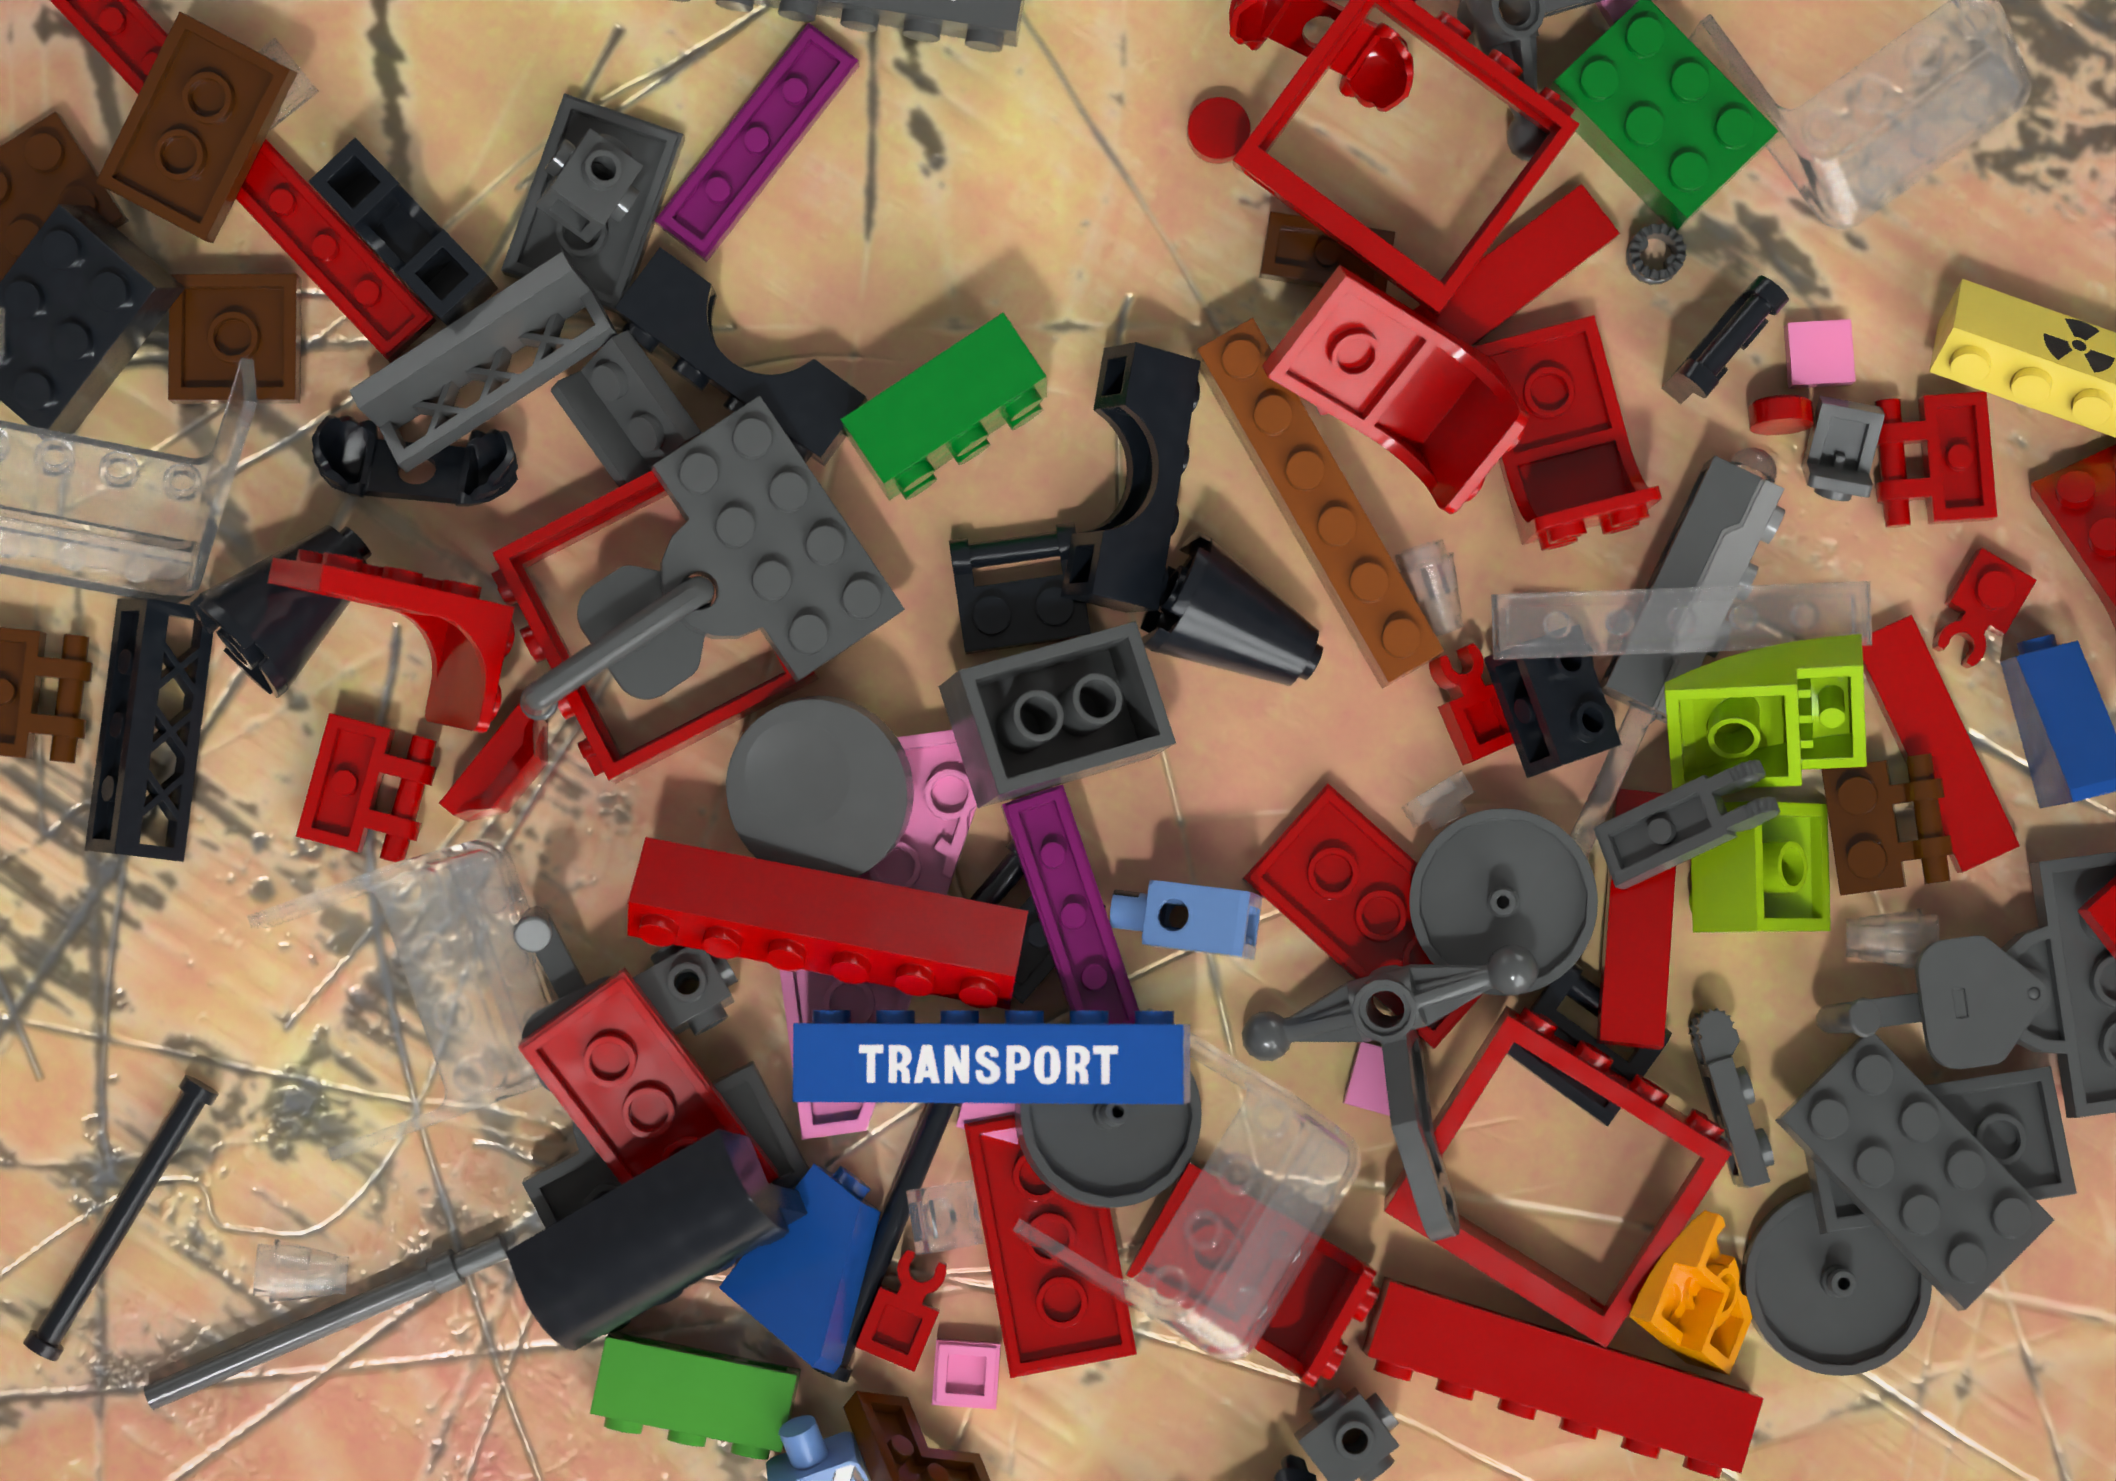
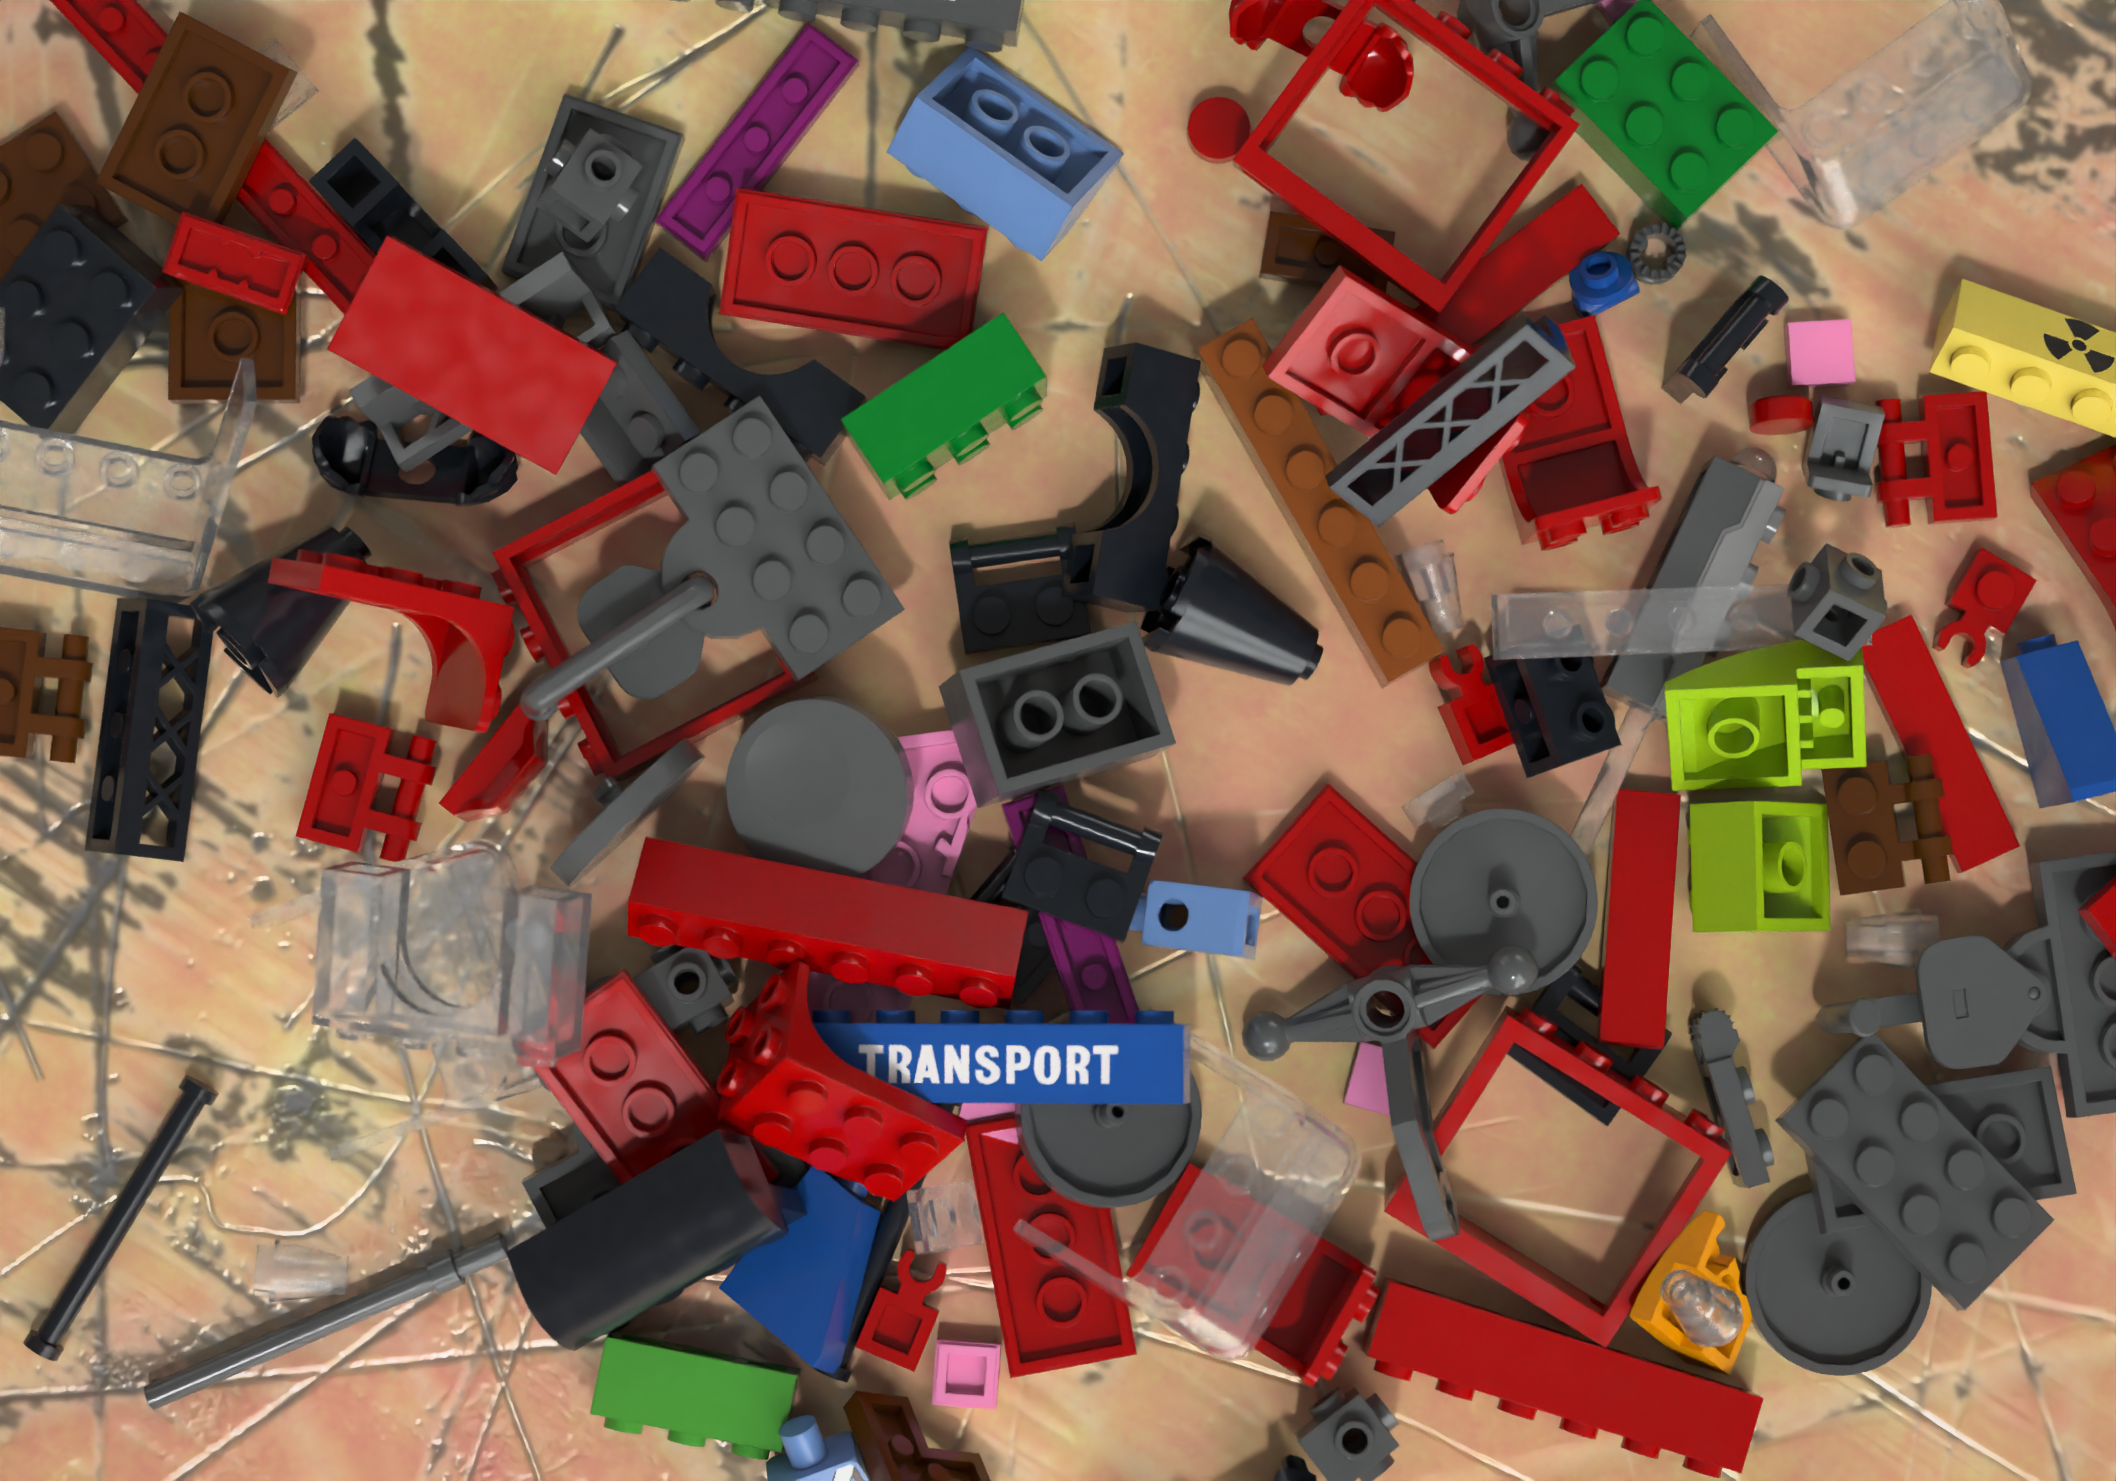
dark grey hinge [1594,760,1780,890] -> none
none -> red plate [162,211,307,316]
none -> clear arch [312,861,592,1068]
none -> red tile [327,234,619,475]
none -> dark grey piece [550,738,705,888]
none -> red bracket [717,960,967,1202]
none -> red tile [719,187,989,350]
none -> medium blue slope [887,47,1124,261]
none -> black plate [1001,788,1163,943]
none -> black fence [1325,313,1576,527]
none -> blue plate [1569,251,1640,319]
none -> clear cone [1660,1269,1743,1347]
none -> dark grey brick [1788,543,1887,662]

